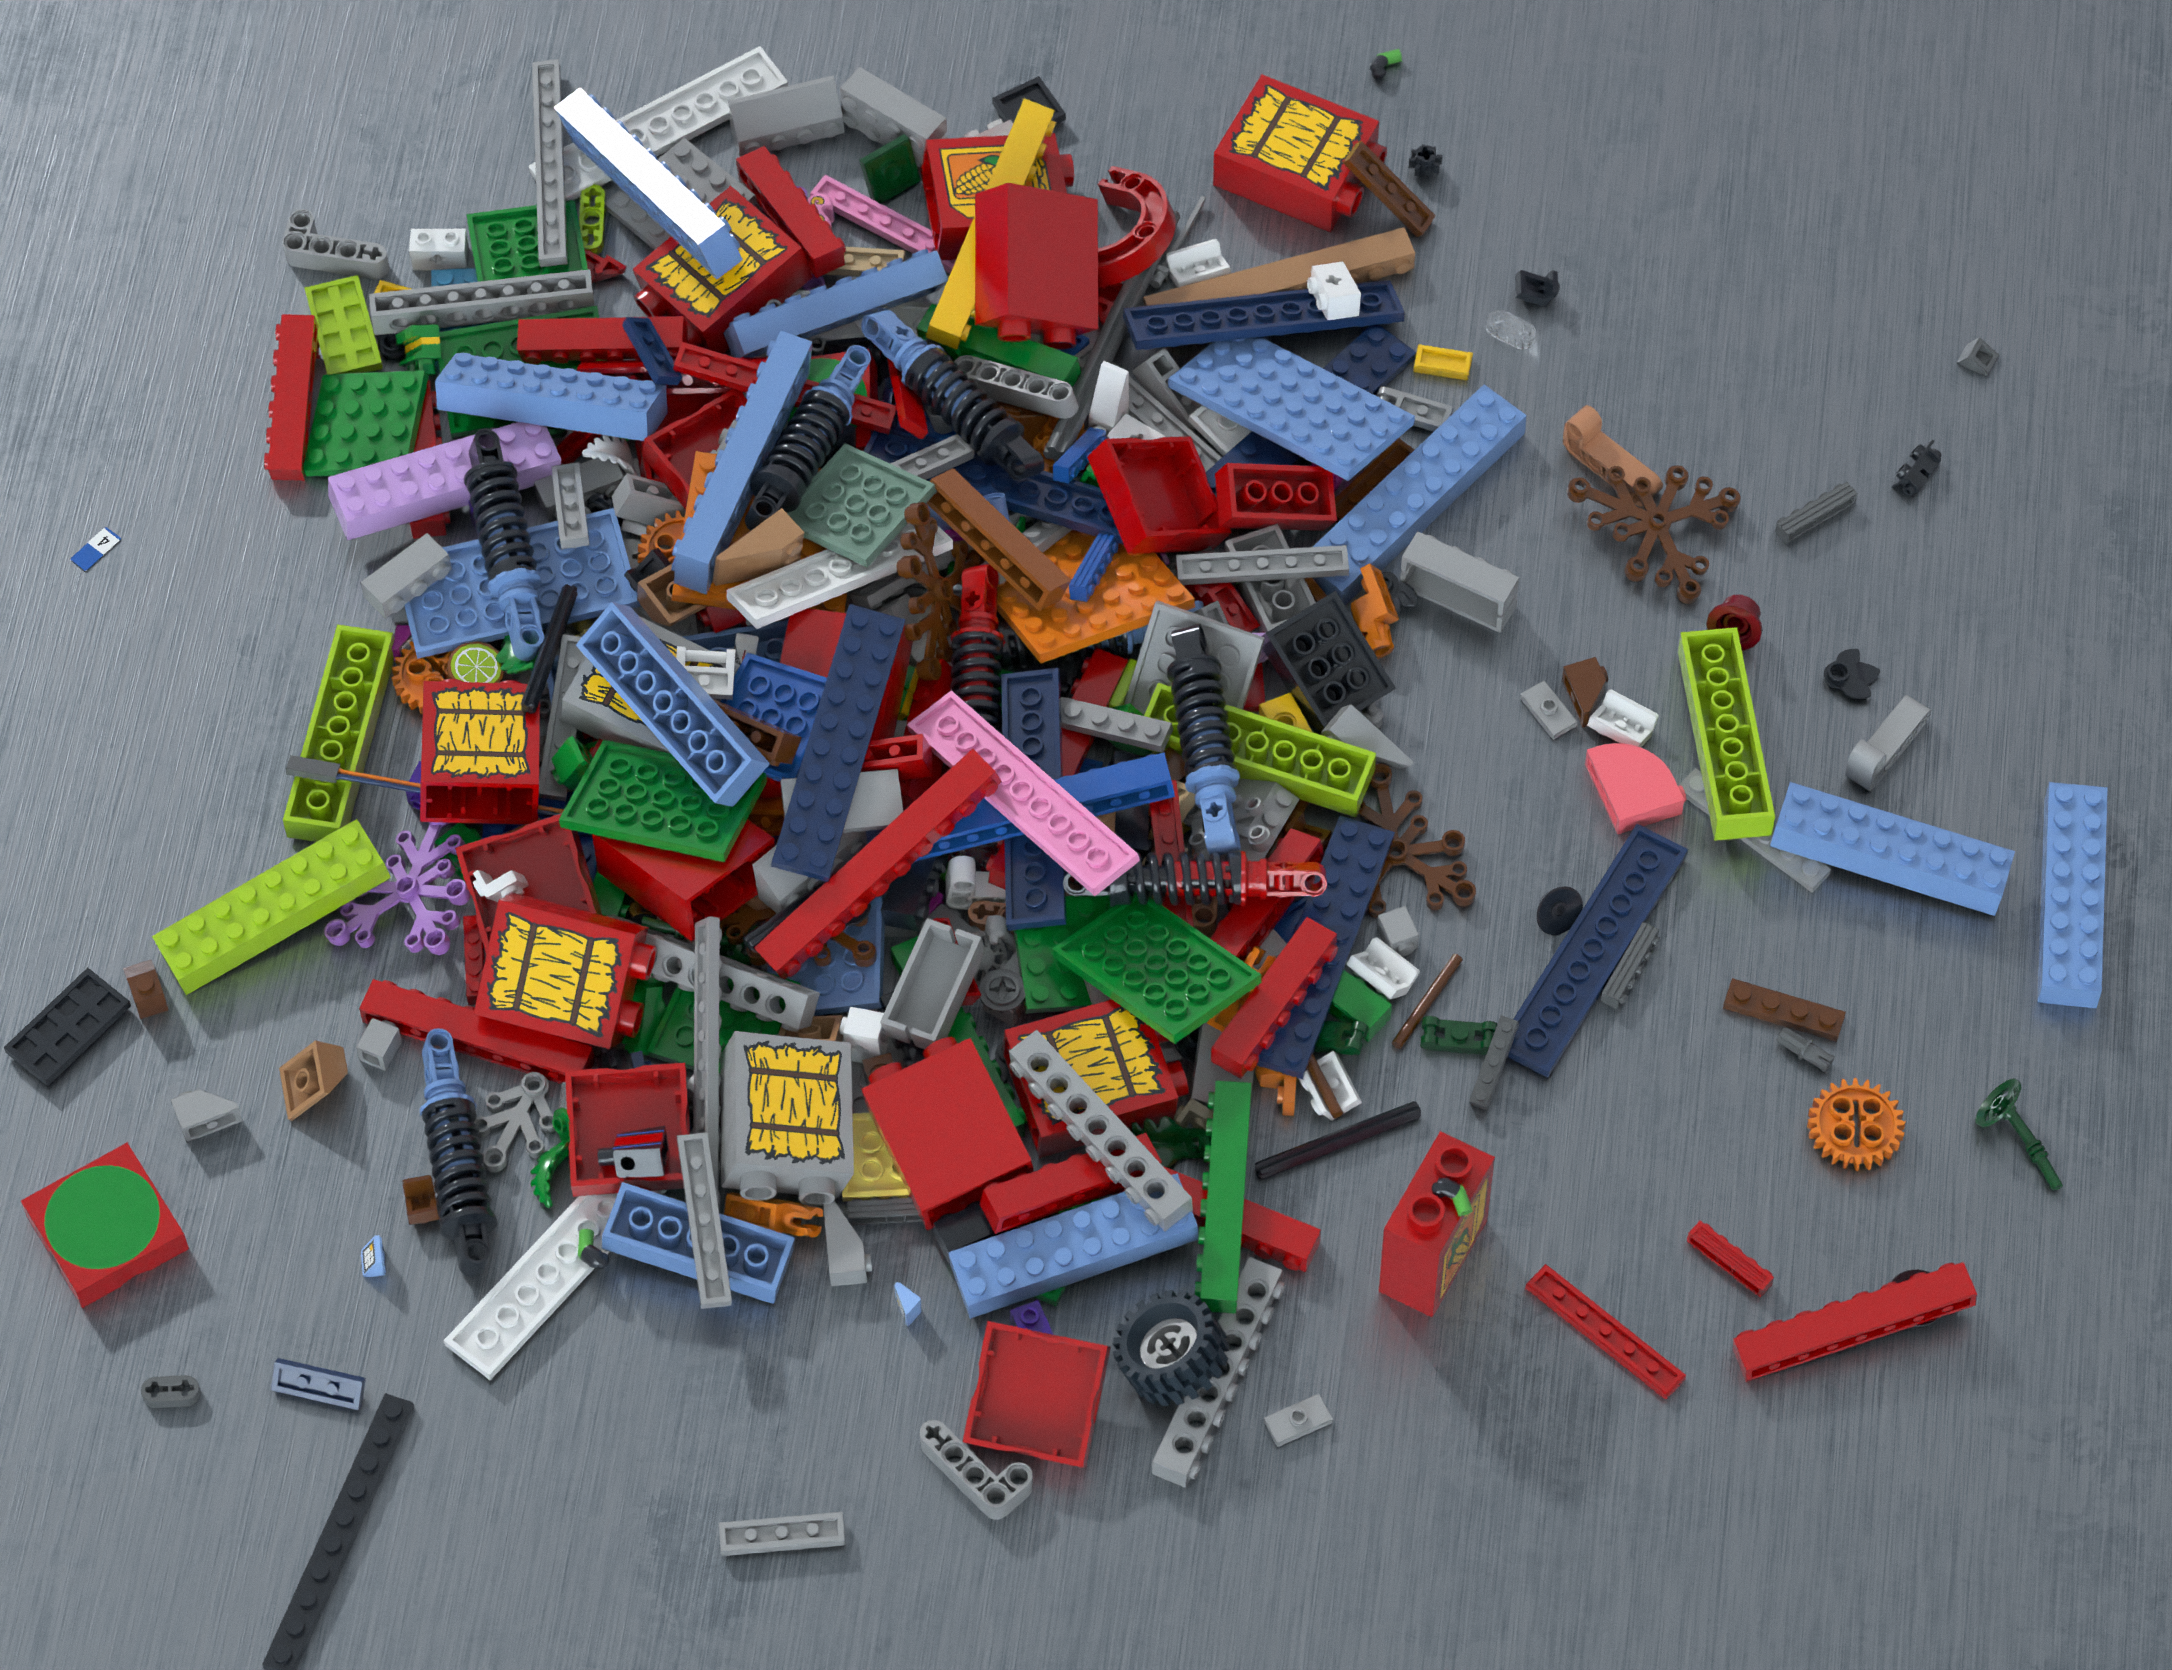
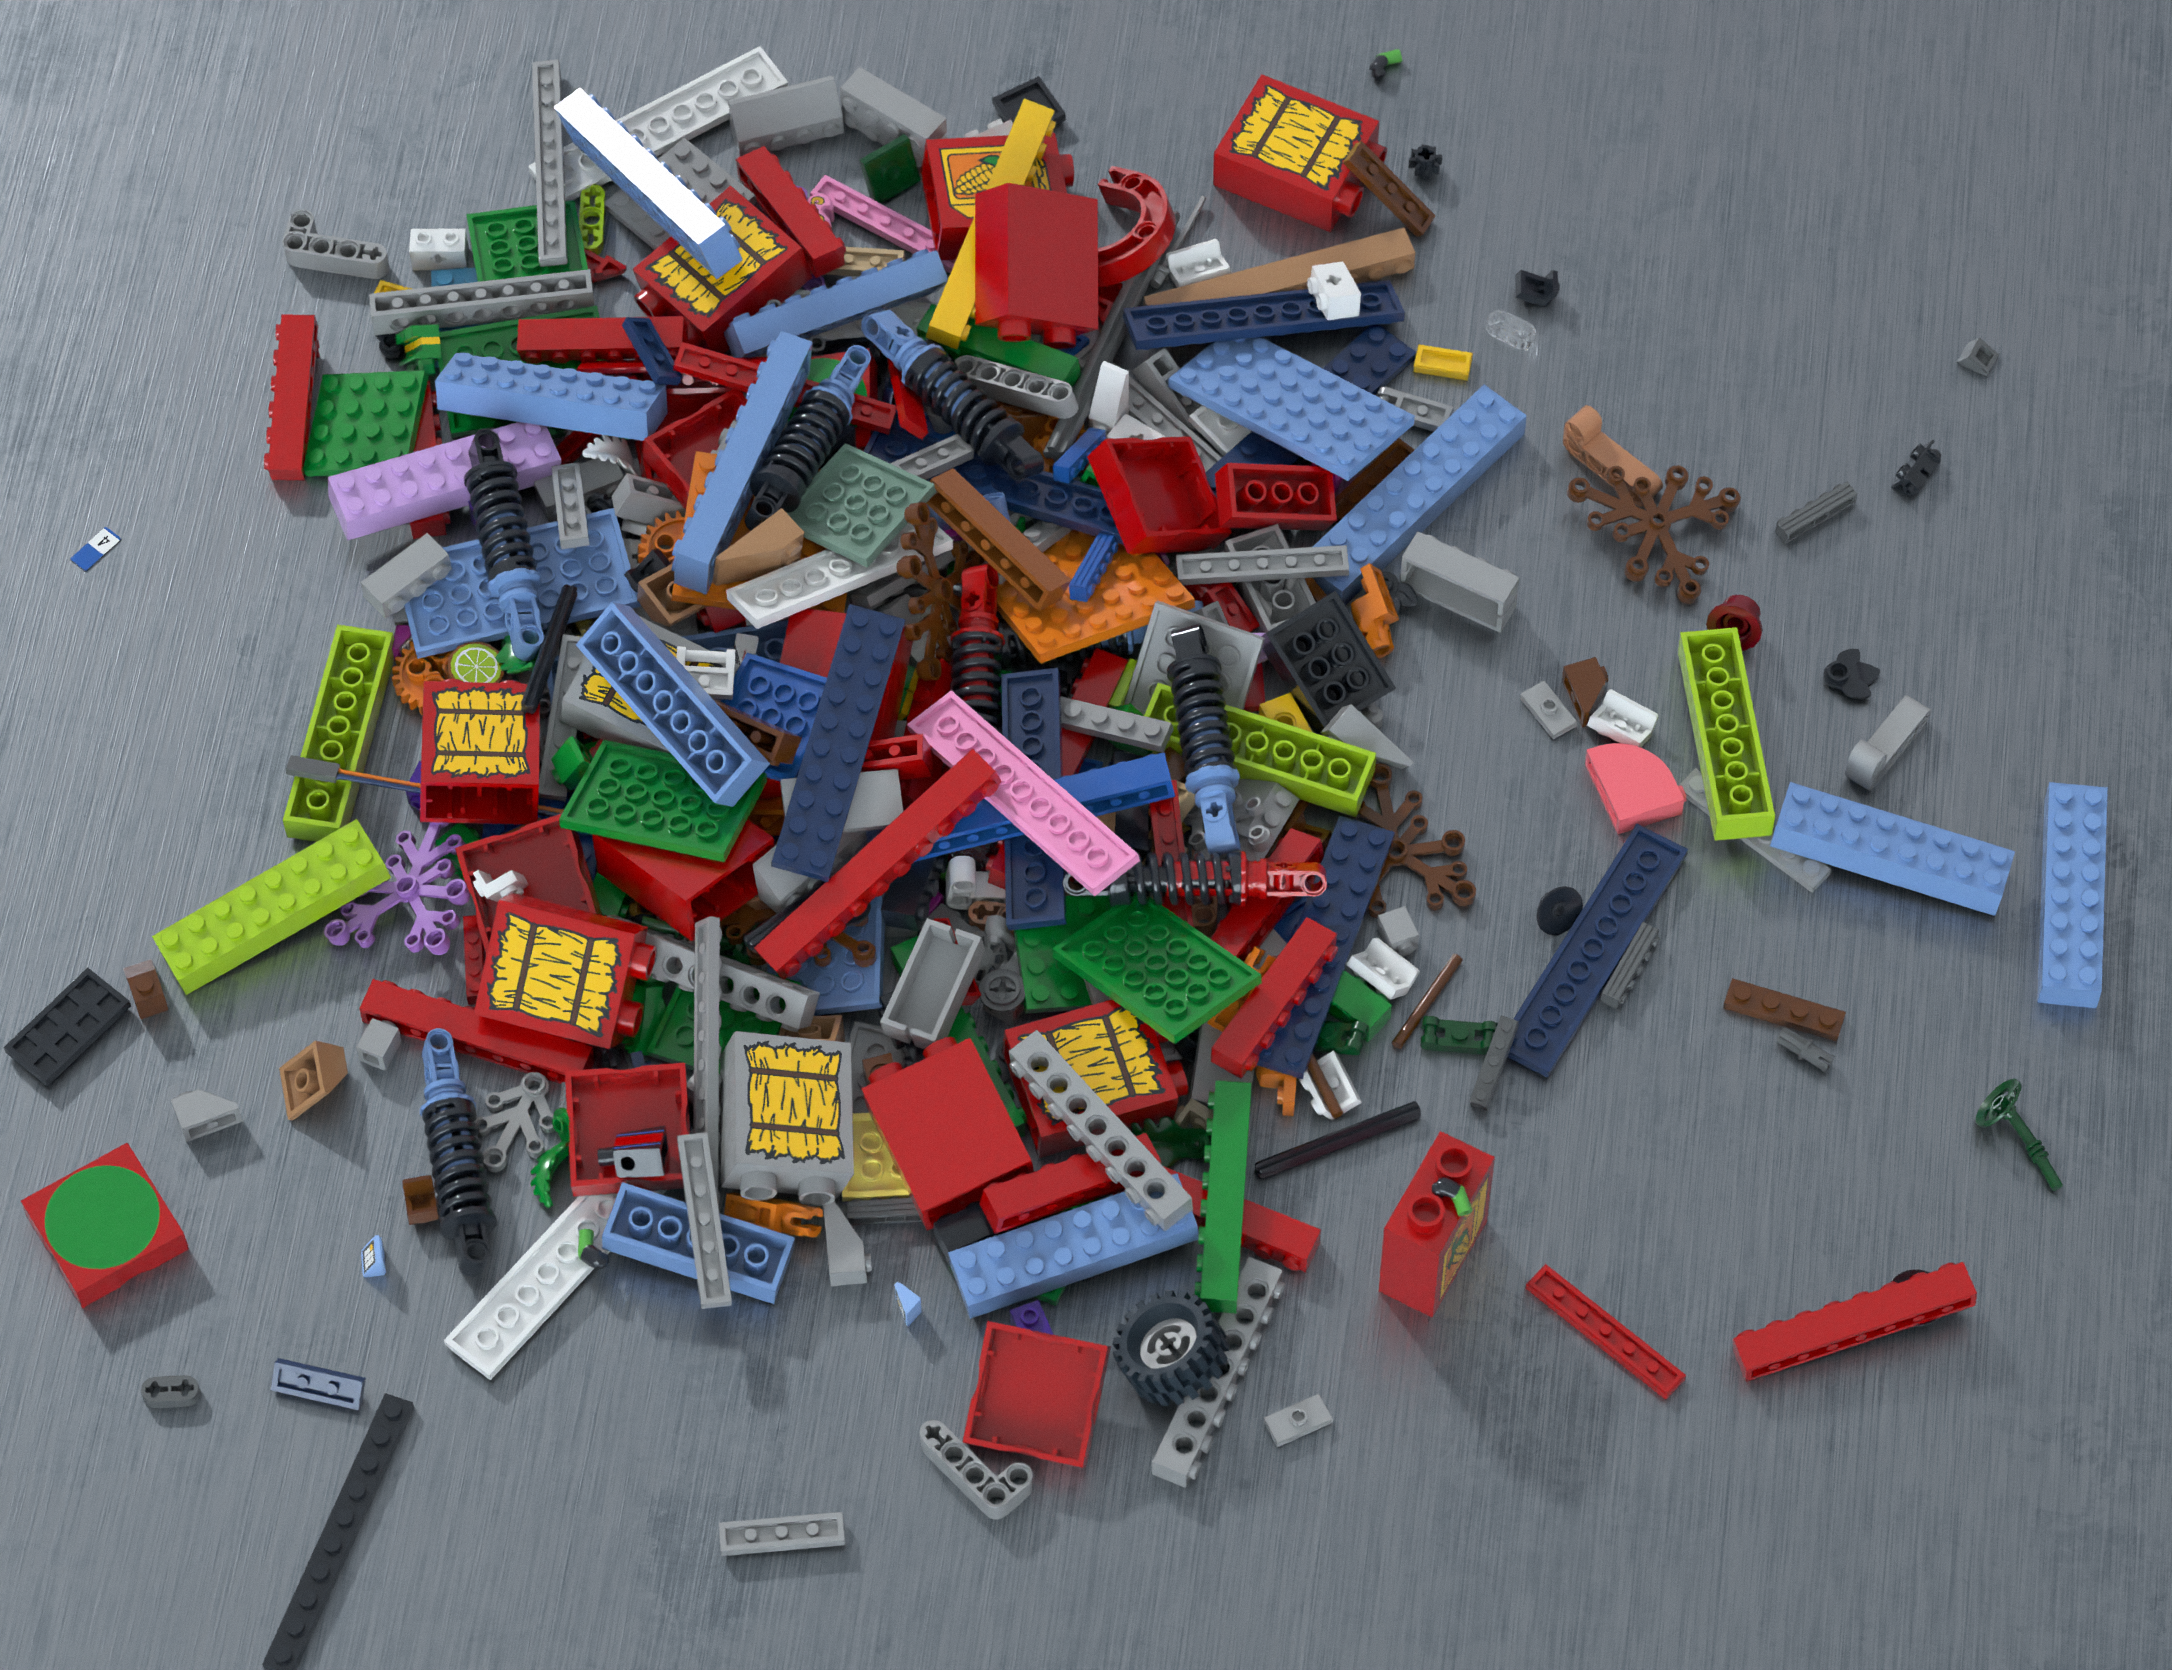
lime plate [304,275,383,374] -> none
white brick [840,1007,890,1063] -> none
red piece [1687,1221,1774,1298] -> none
orange gear [1807,1078,1906,1171] -> none

